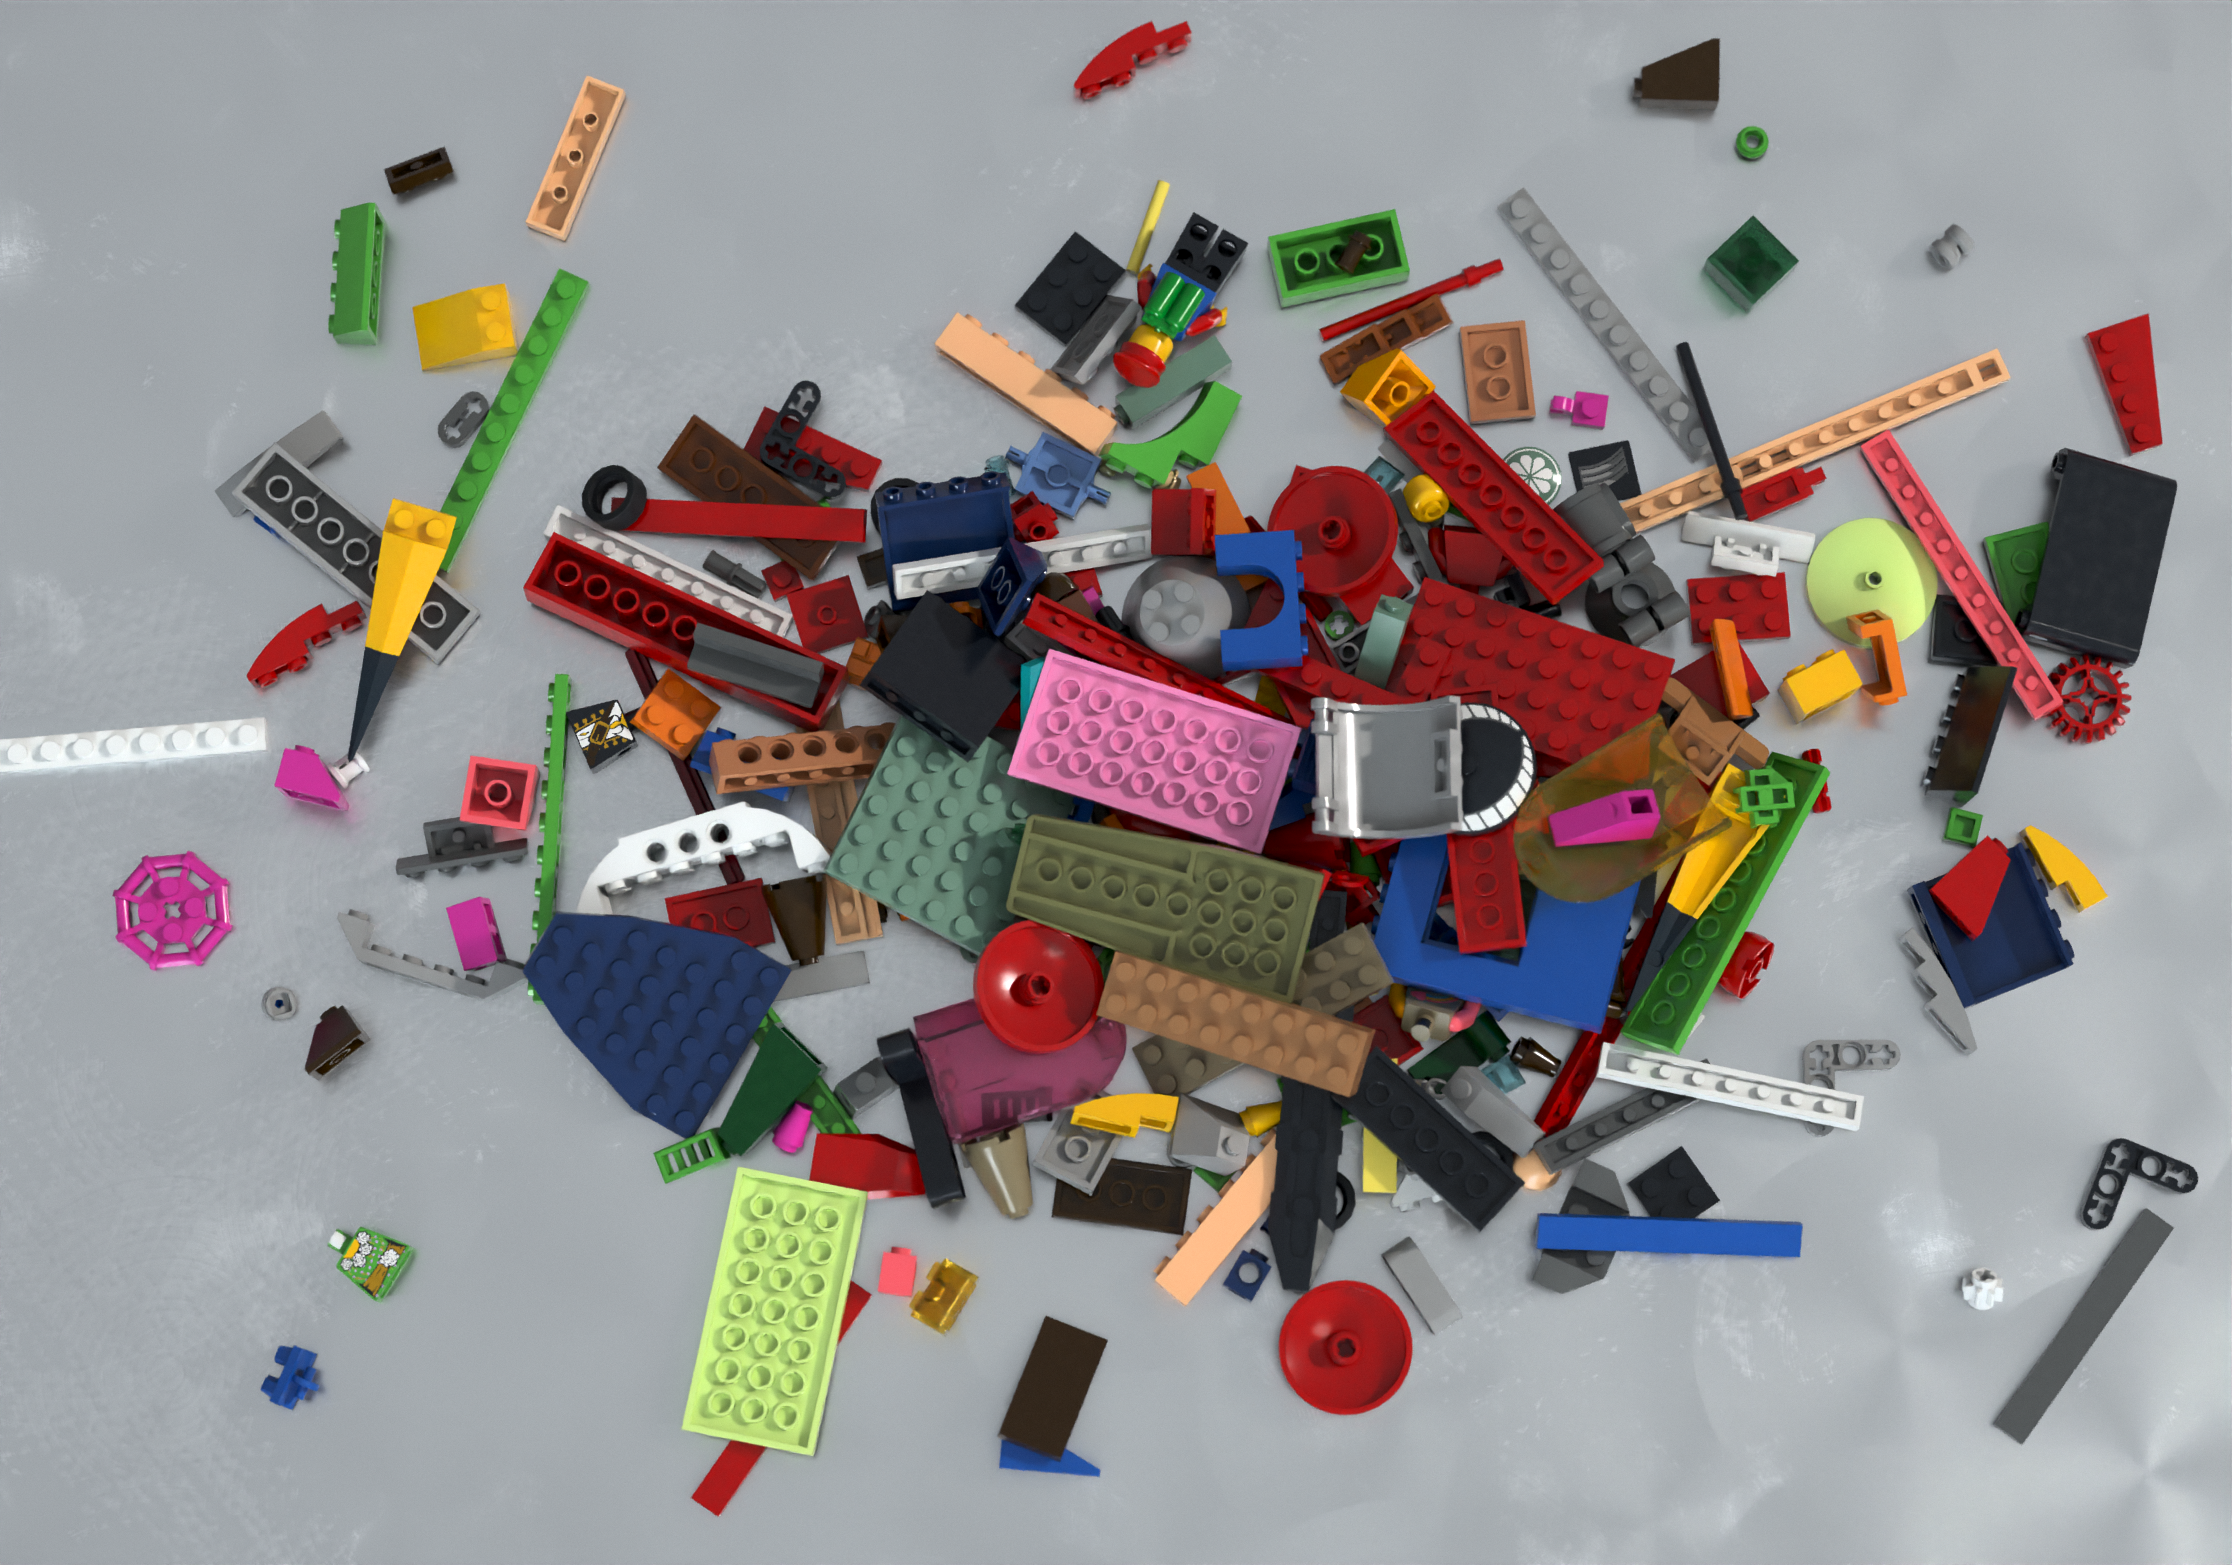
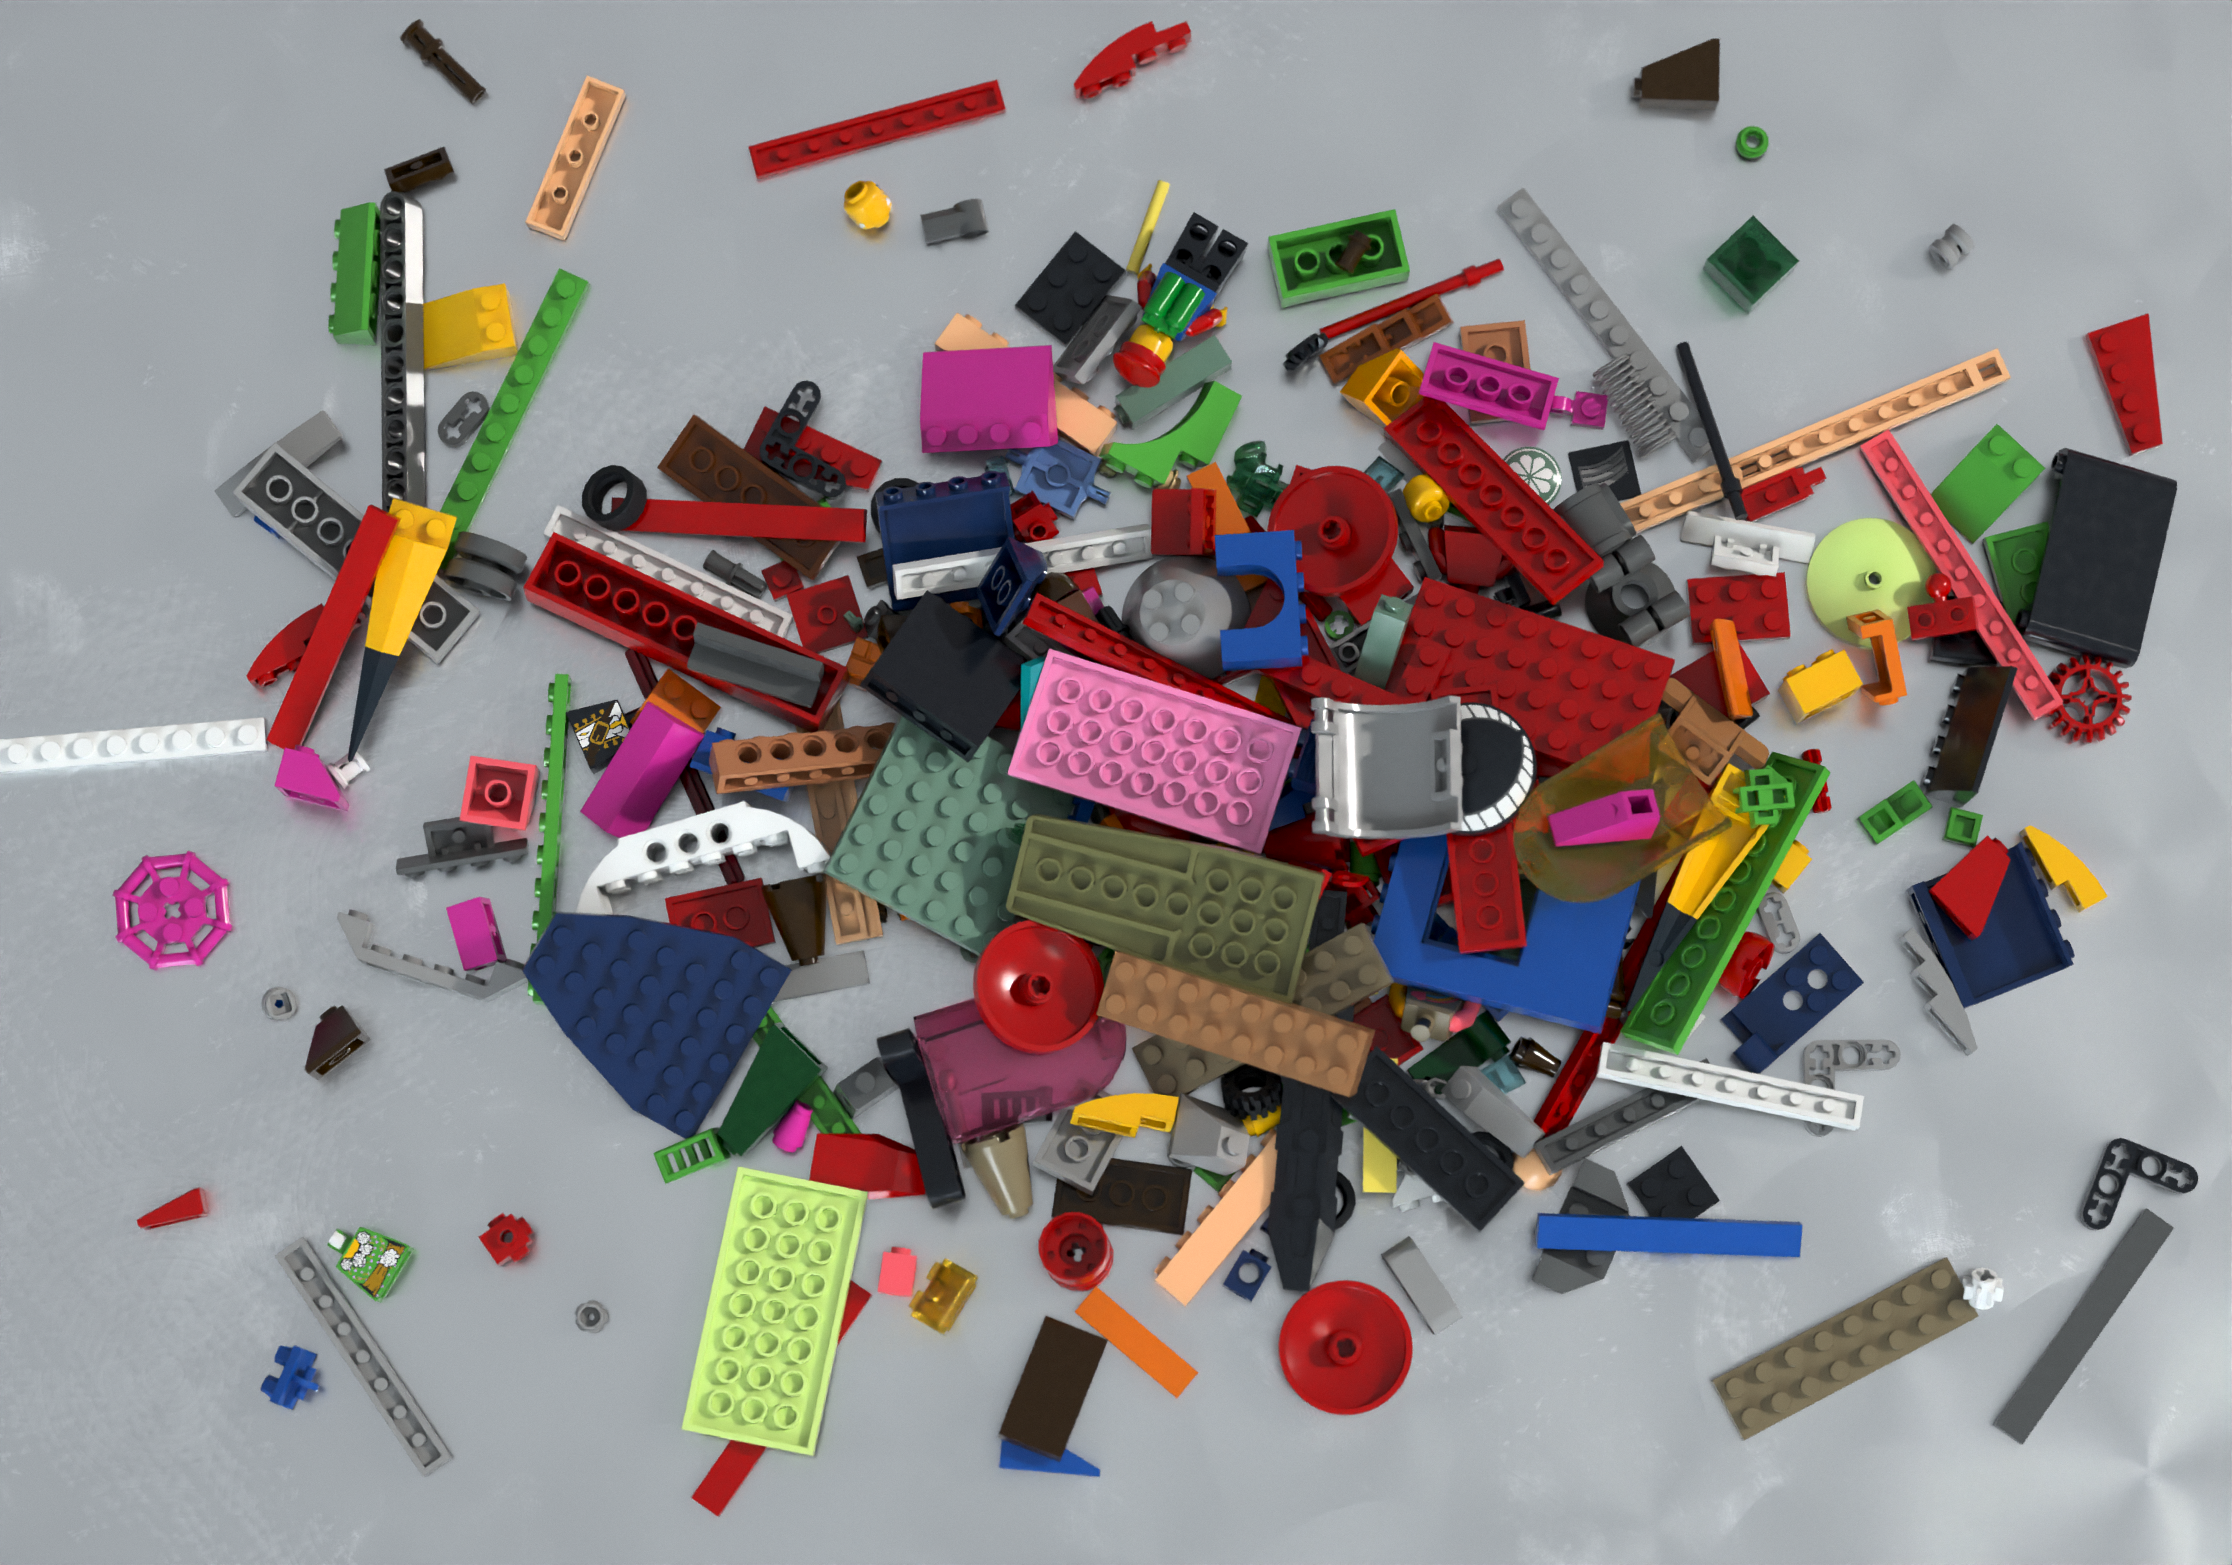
none -> red slope [137,1187,209,1230]
none -> red tile [266,504,401,750]
none -> light grey plate [275,1237,452,1477]
none -> dark grey beam [380,191,425,513]
none -> dark brown pin [400,19,486,104]
none -> dark grey wheel [444,531,527,601]
none -> red brick [478,1213,534,1266]
none -> light grey plate [575,1300,608,1334]
none -> dark pink slope [580,701,704,838]
none -> red tile [748,79,1006,180]
none -> yellow head [843,181,892,229]
none -> sand green piece [843,610,864,633]
none -> dark pink slope [920,345,1058,453]
none -> dark grey piece [921,199,989,244]
none -> red wheel [1039,1212,1114,1291]
none -> orange tile [1075,1286,1198,1398]
none -> black tyre [1221,1063,1283,1120]
none -> clear green piece [1226,441,1289,517]
none -> black gear [1283,333,1329,371]
none -> dark pink slope [1418,342,1559,430]
none -> light grey piece [1592,353,1677,457]
none -> dark tan plate [1711,1257,1979,1440]
none -> dark blue hinge [1720,933,1864,1074]
none -> light grey beam [1757,892,1800,954]
none -> yellow brick [1771,840,1812,894]
none -> bright green slope [1859,780,1933,844]
none -> red plate [1907,573,1979,640]
none -> bright green slope [1931,424,2045,545]

